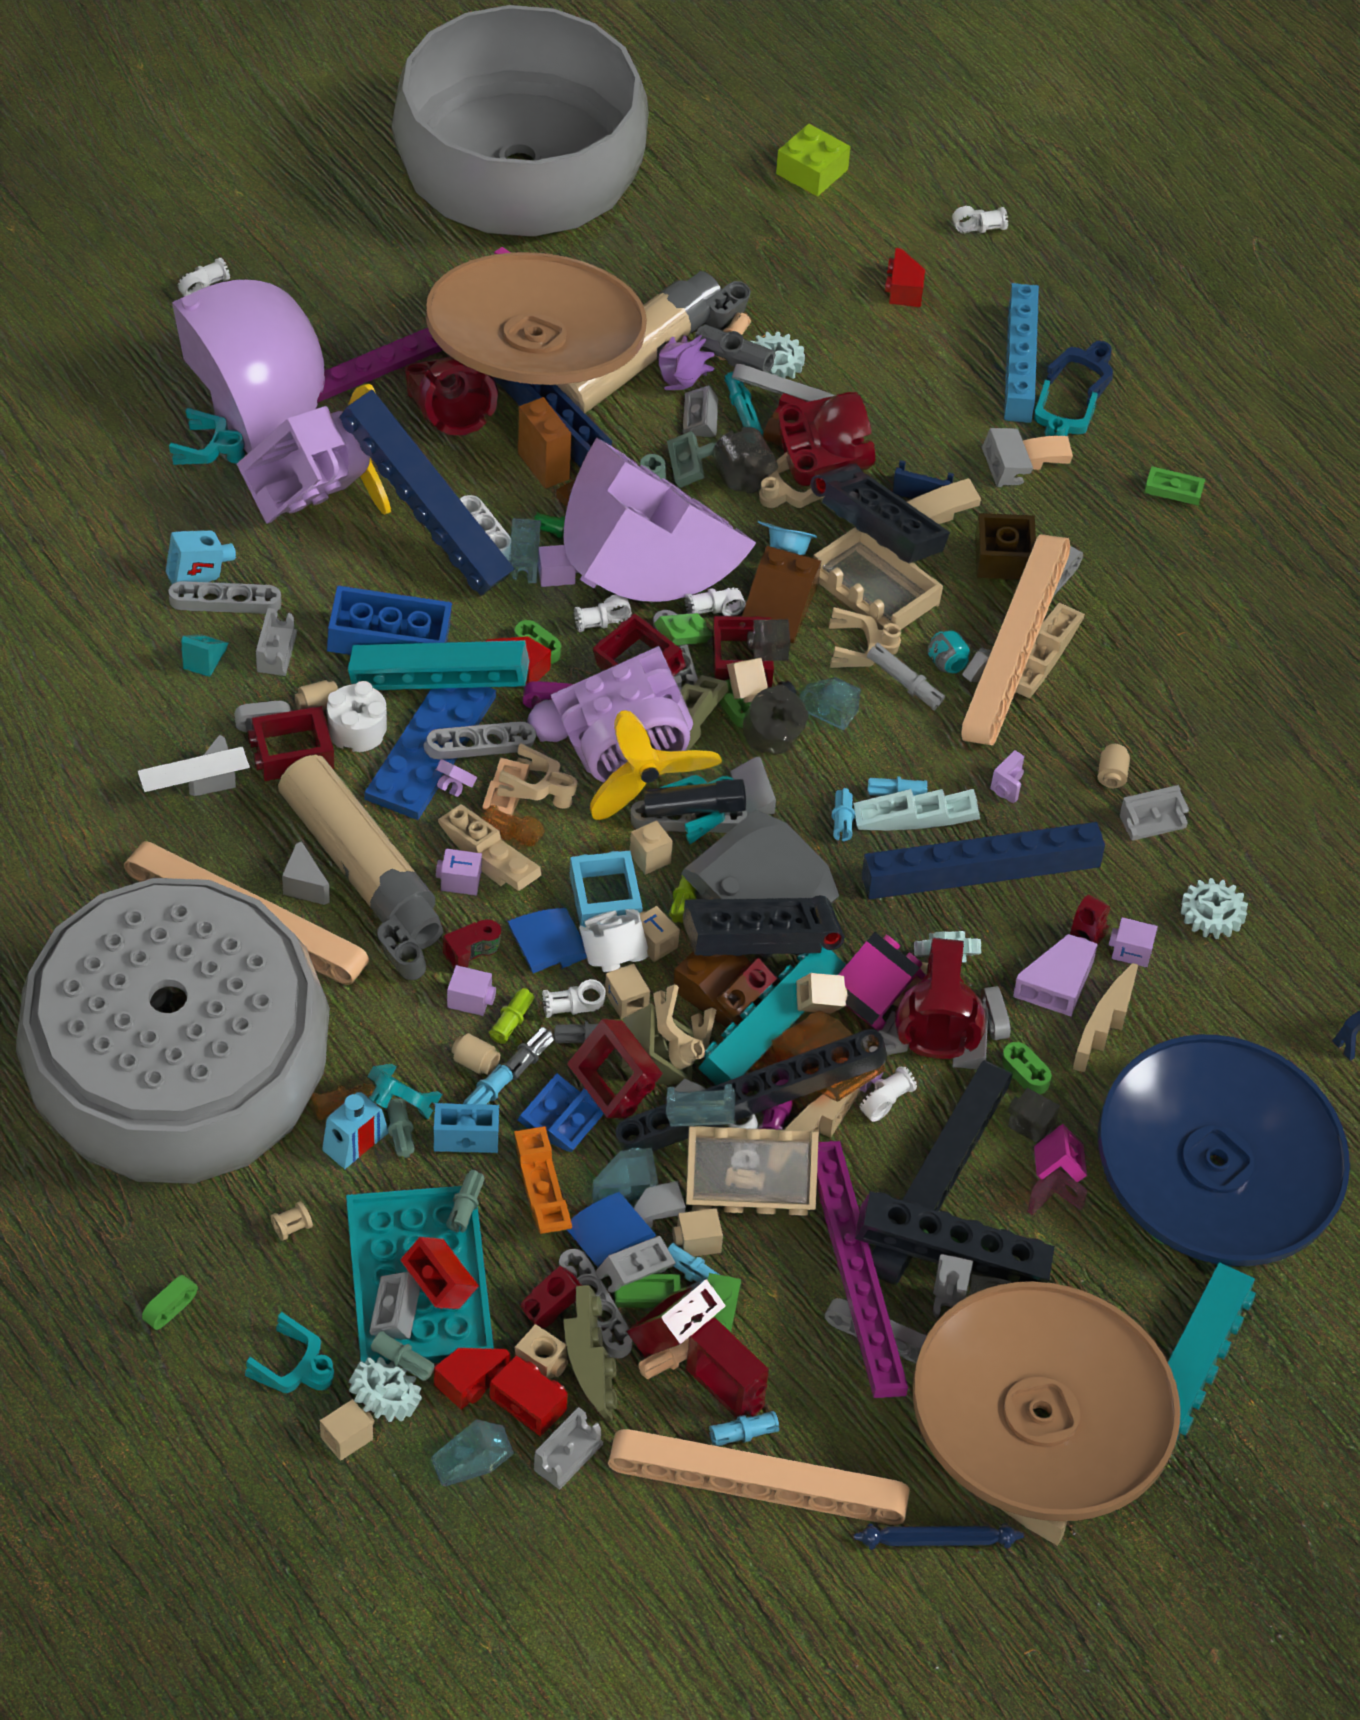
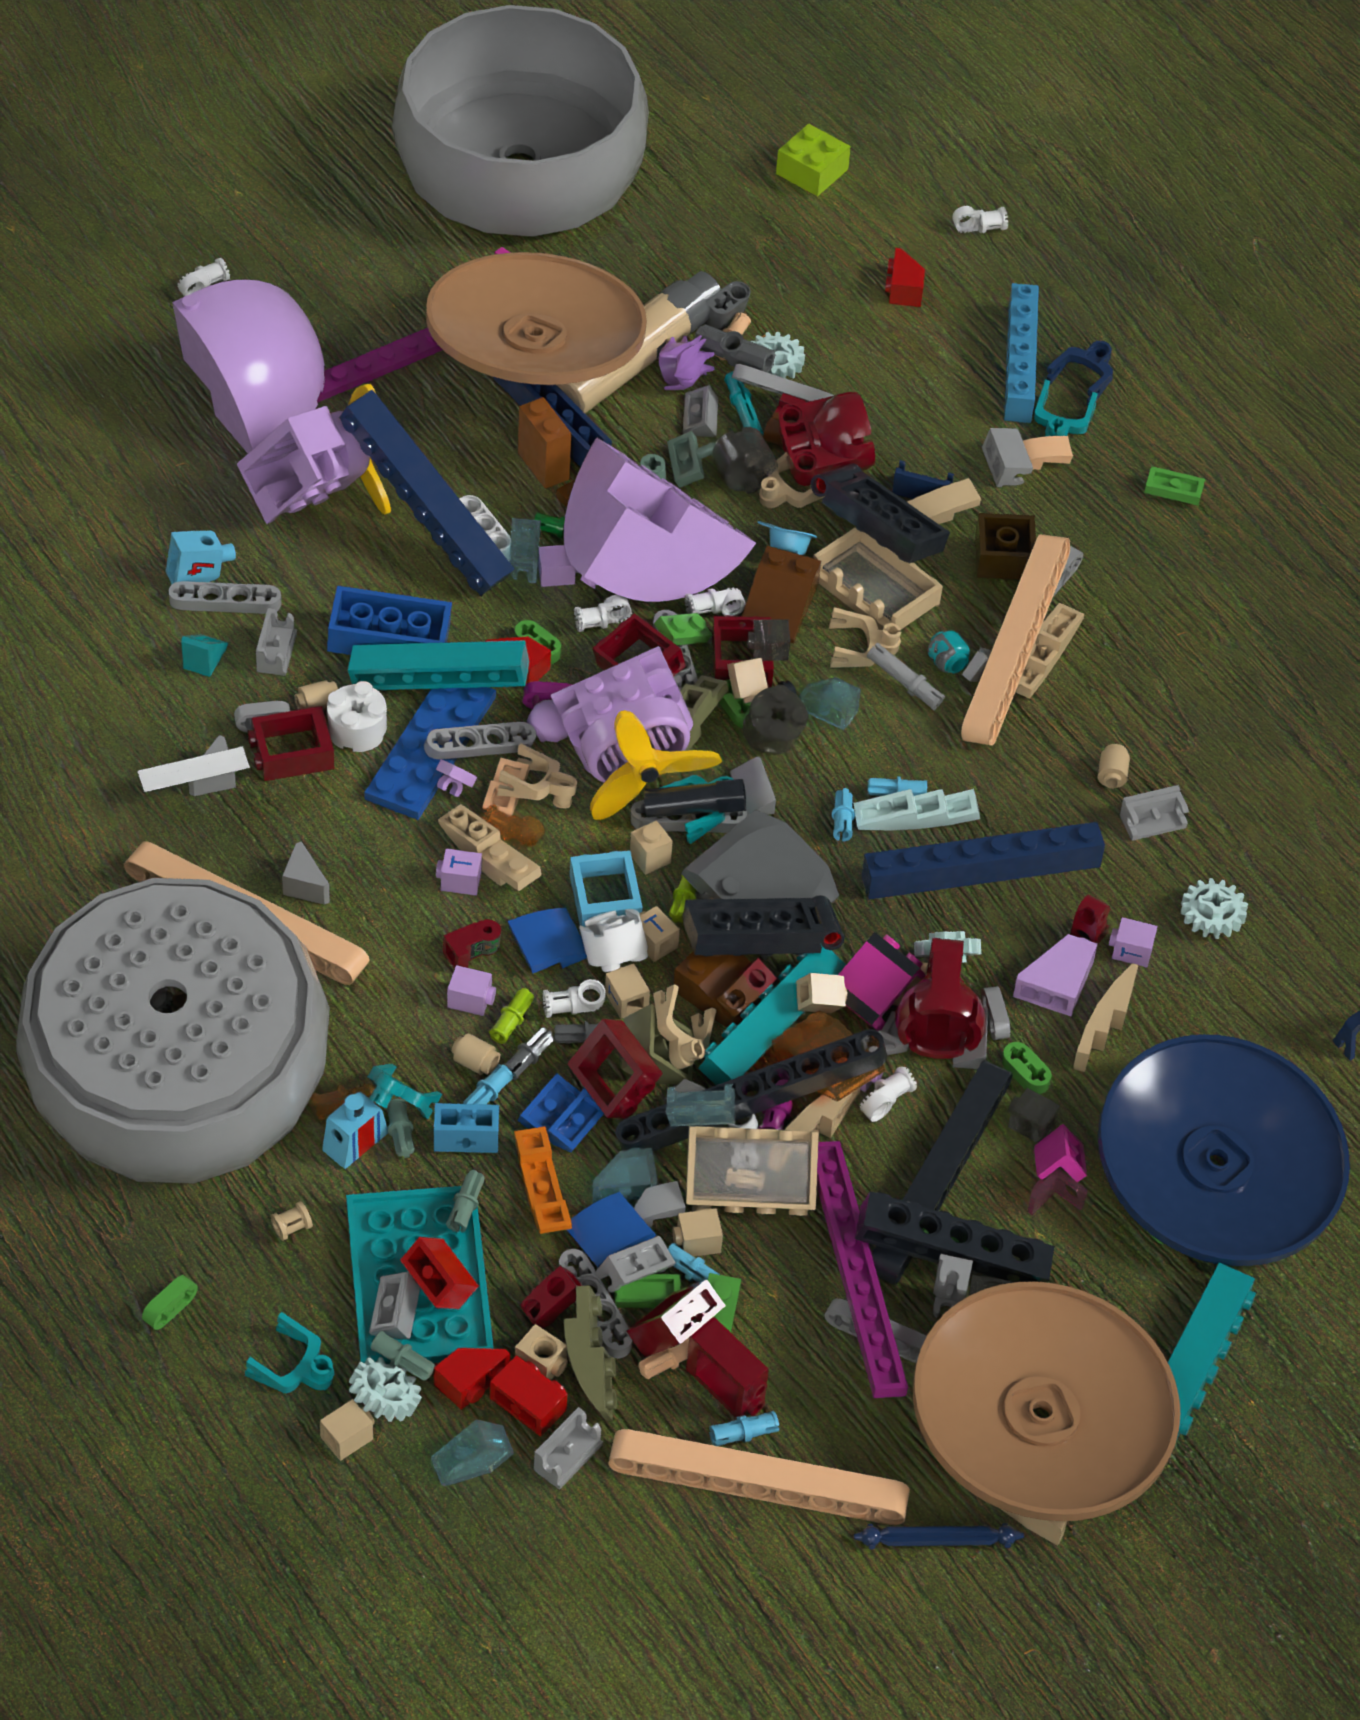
teal piece [169,408,245,465] -> none
tan piece [278,754,444,980] -> none
dark red piece [405,356,498,435] -> none
lavender bracket [990,750,1024,803] -> none

